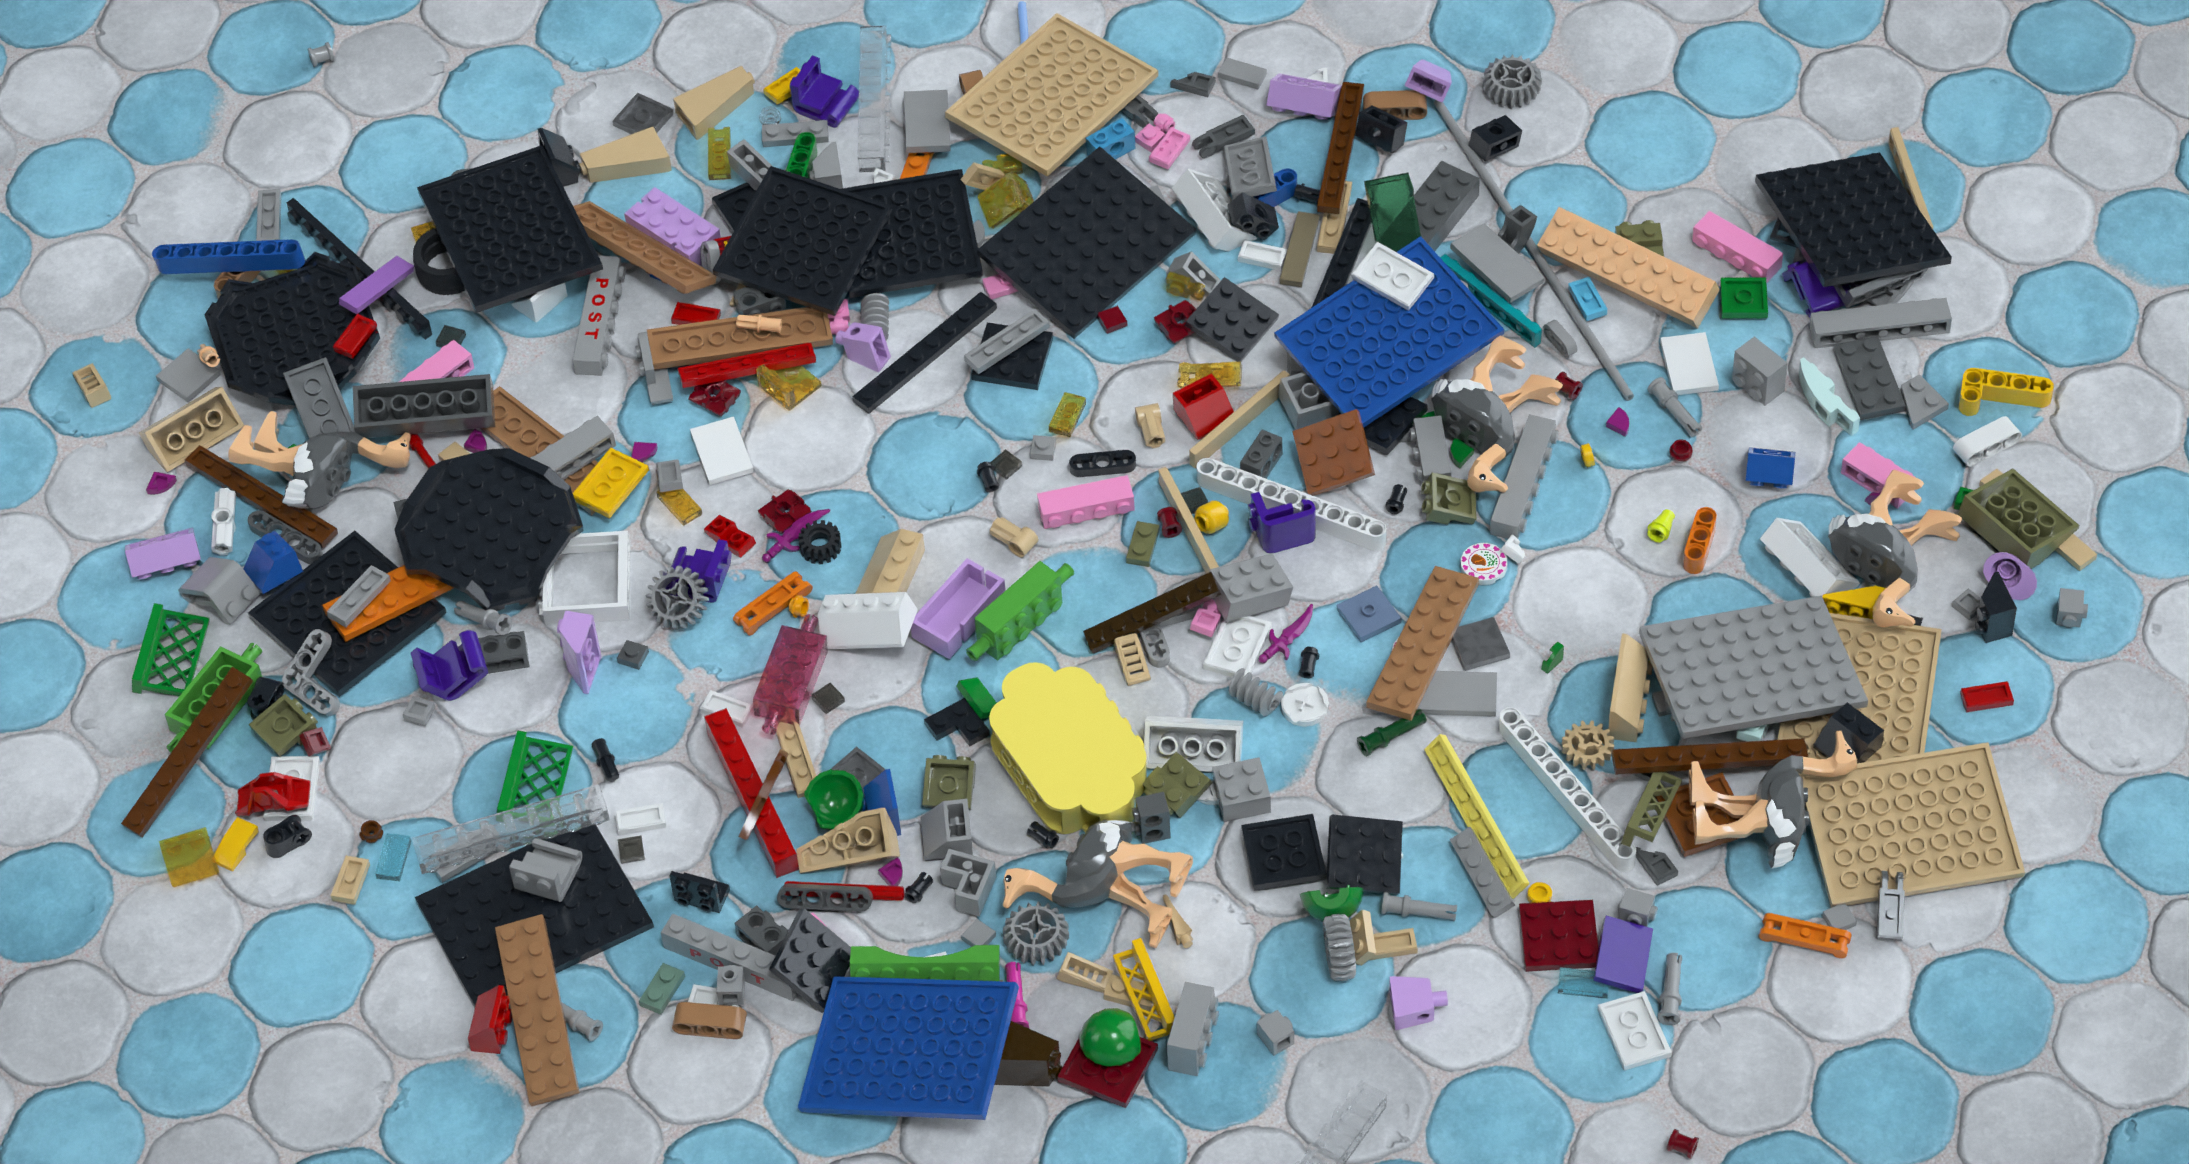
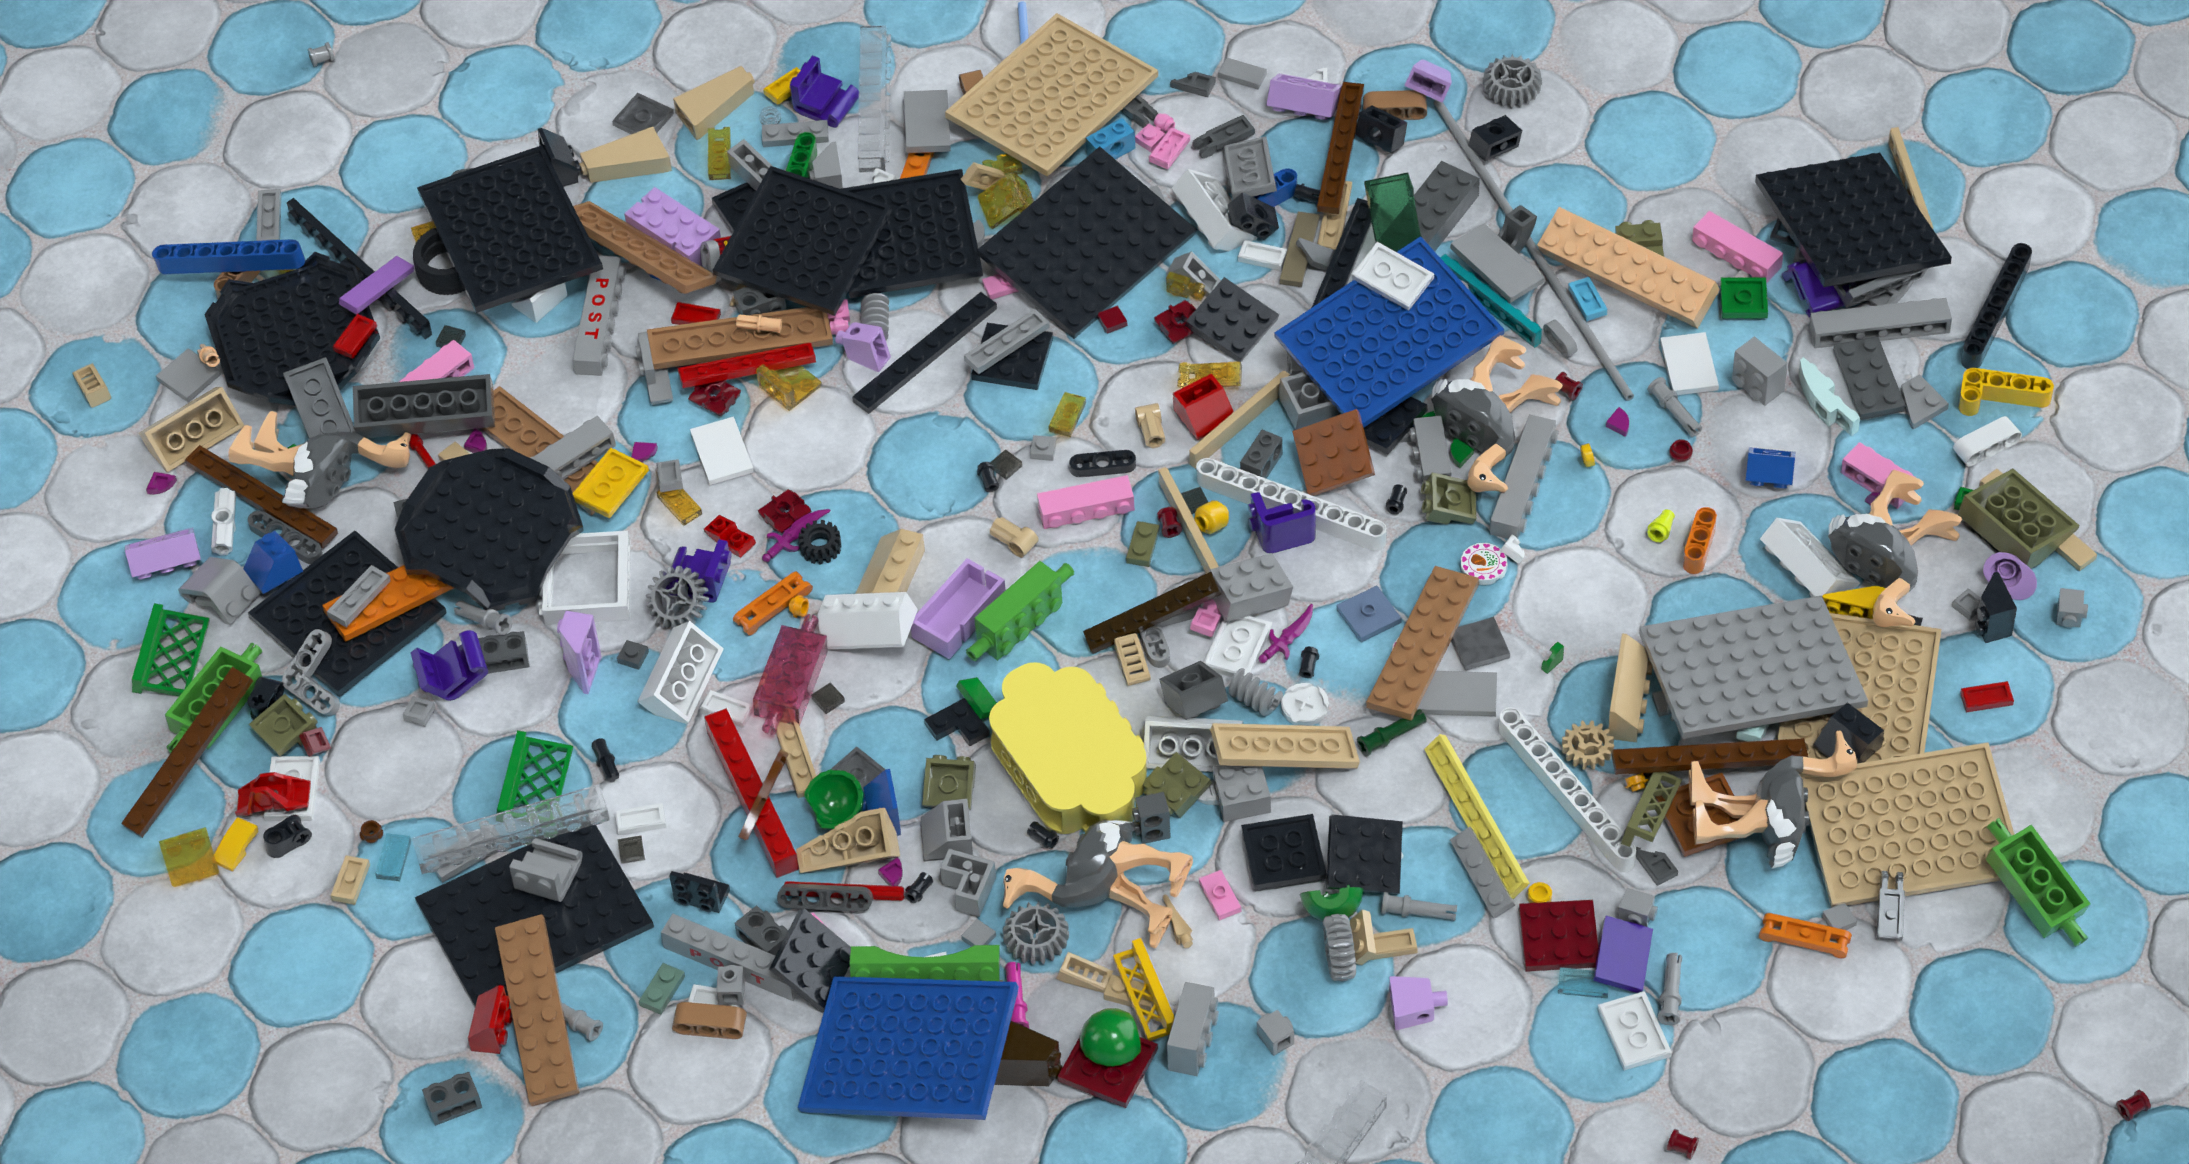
none -> dark grey brick [422,1072,482,1126]
none -> white slope [637,621,724,724]
none -> dark grey brick [1159,661,1228,720]
none -> bright pink plate [1199,870,1242,920]
none -> tan plate [1210,723,1360,769]
none -> dark grey tile [1296,238,1335,271]
none -> light orange plate [1625,773,1648,792]
none -> black beam [1961,243,2032,369]
none -> bright green brick [1986,818,2091,947]
none -> dark red bush [2116,1089,2151,1121]

